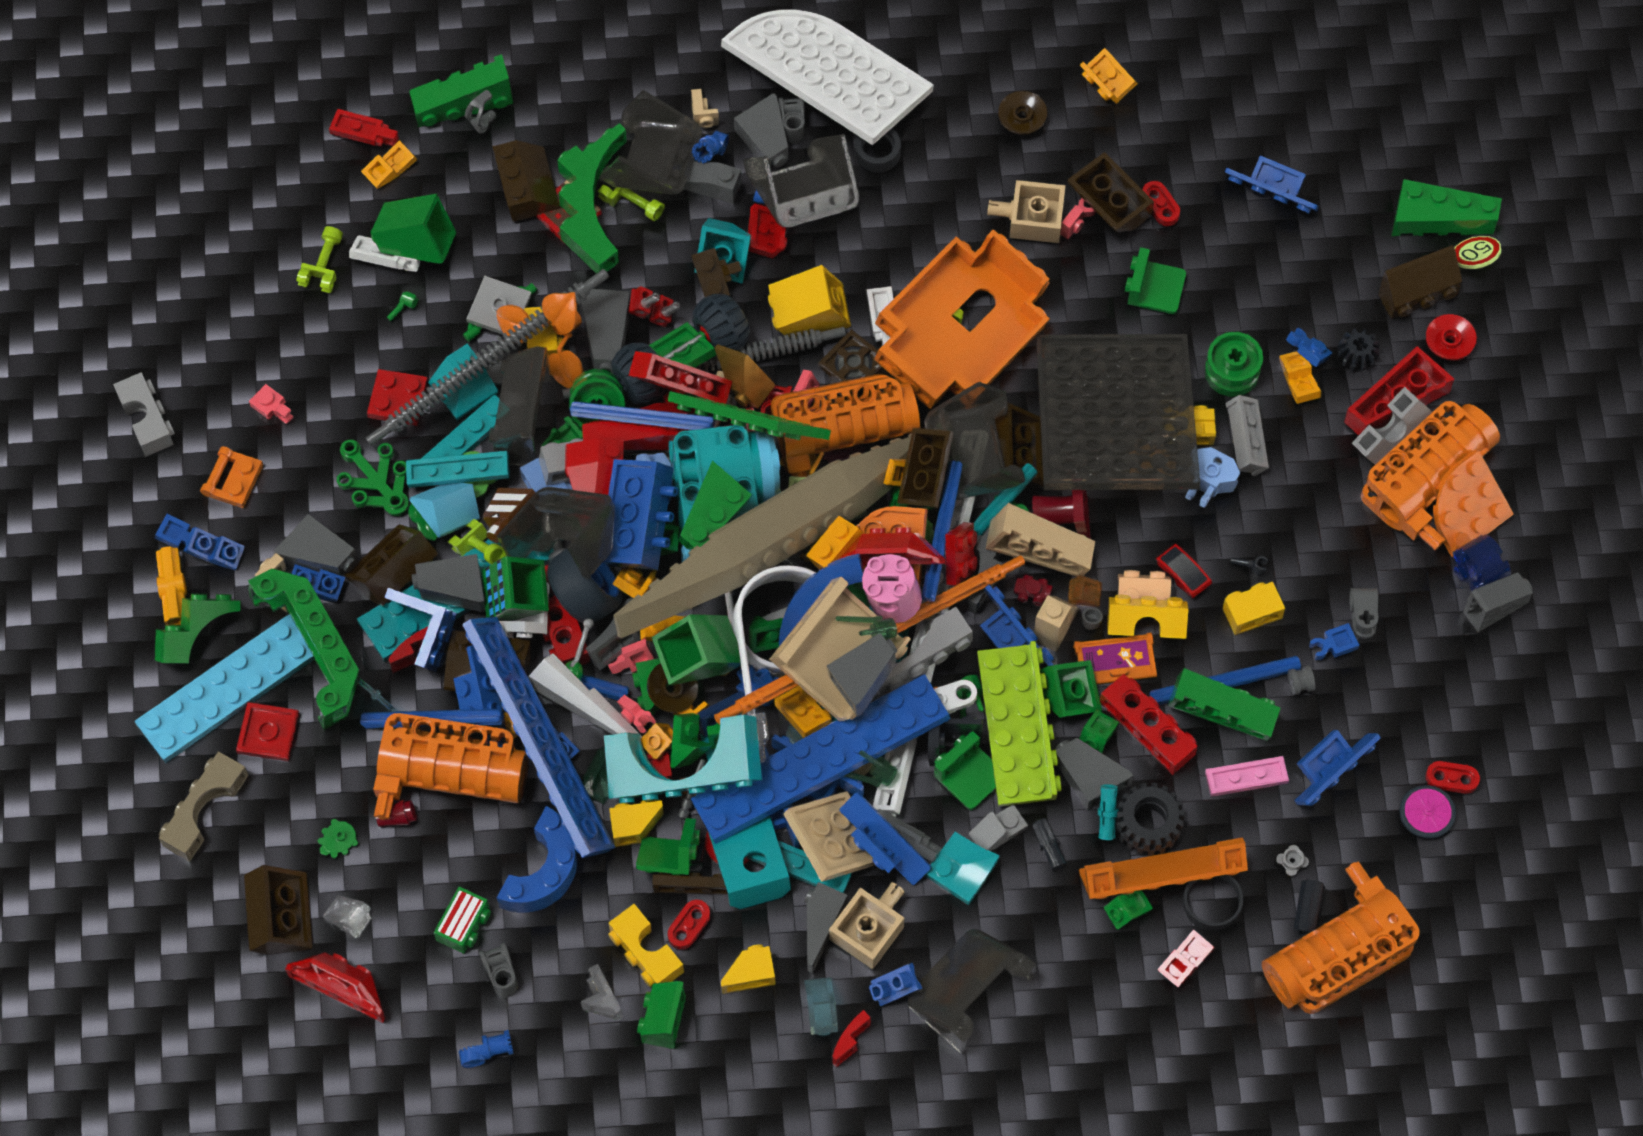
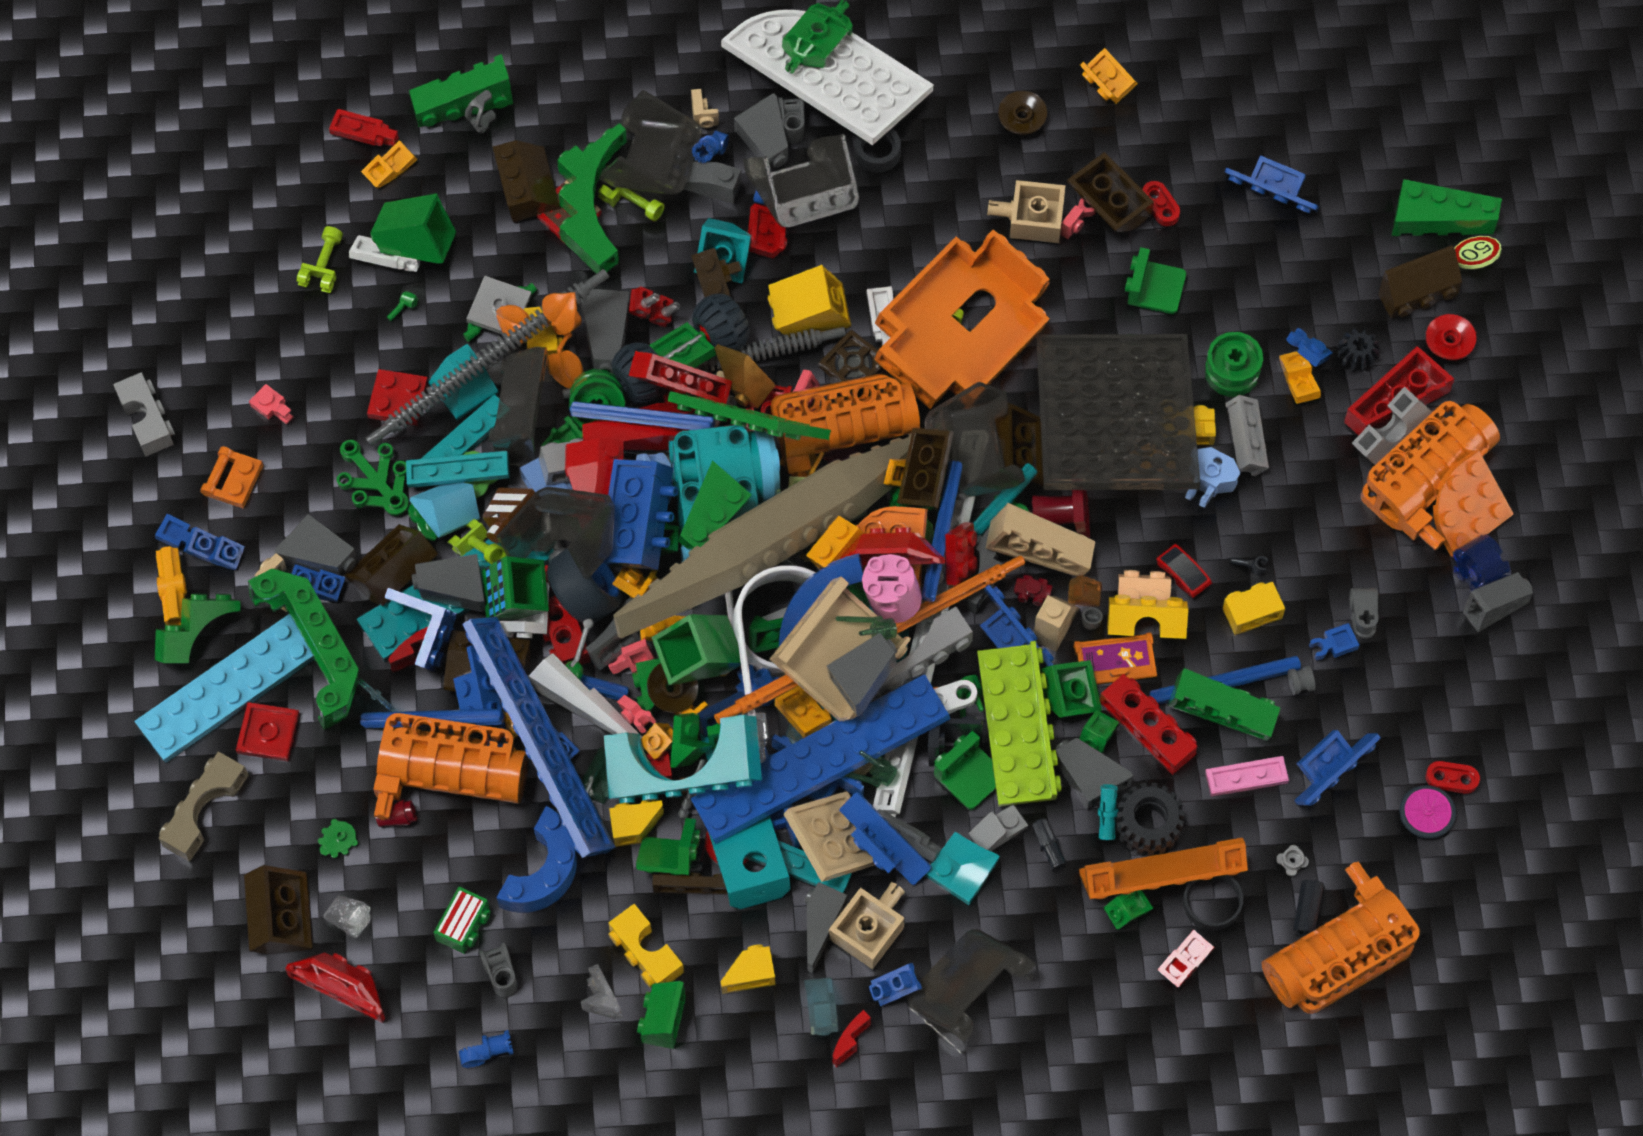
red plate [668,900,710,950] -> none
none -> green plate [782,0,853,74]

